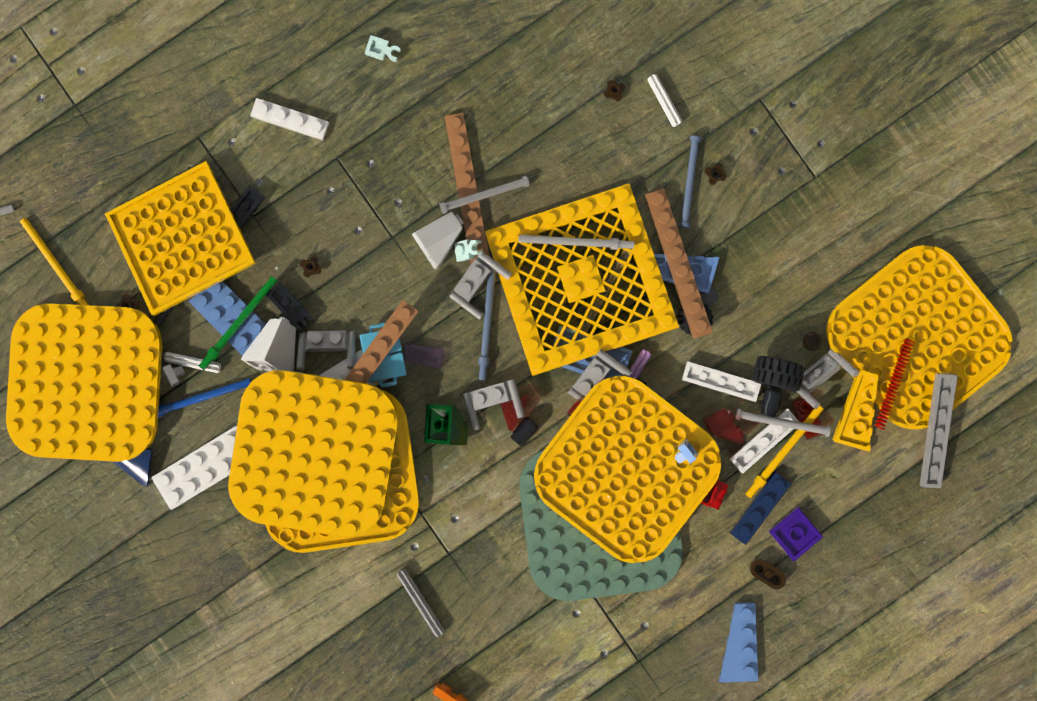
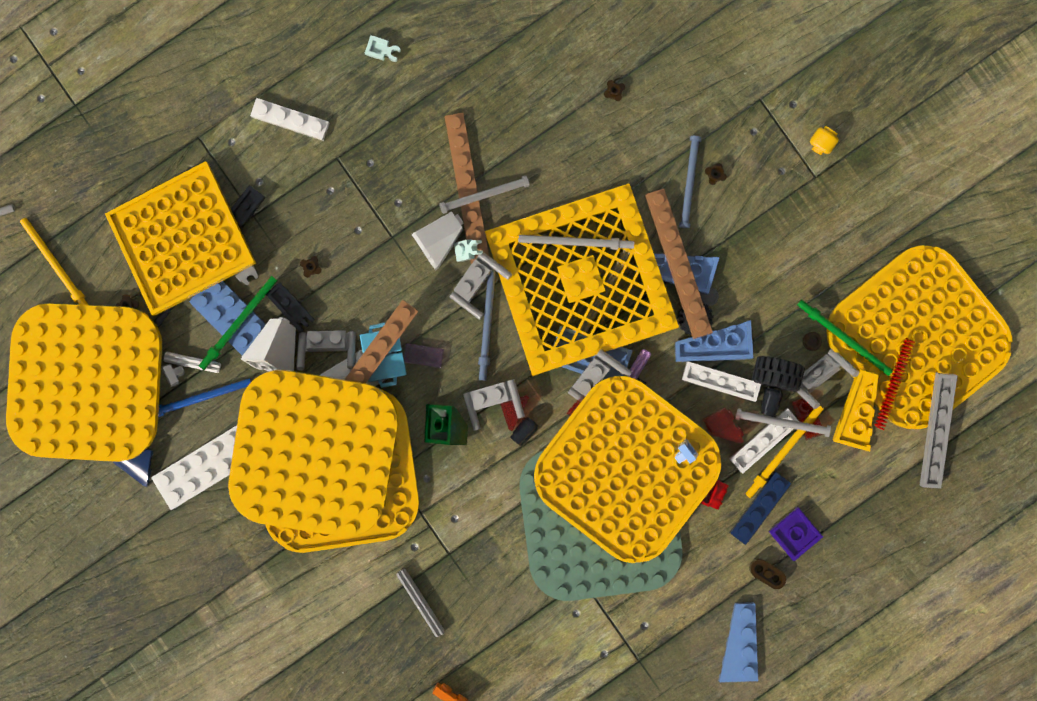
white axle [648,74,682,127] -> none
none -> light grey tile [235,265,258,285]
none -> medium blue wing [675,320,753,362]
none -> green bar [797,299,893,376]
none -> yellow head [810,126,839,155]

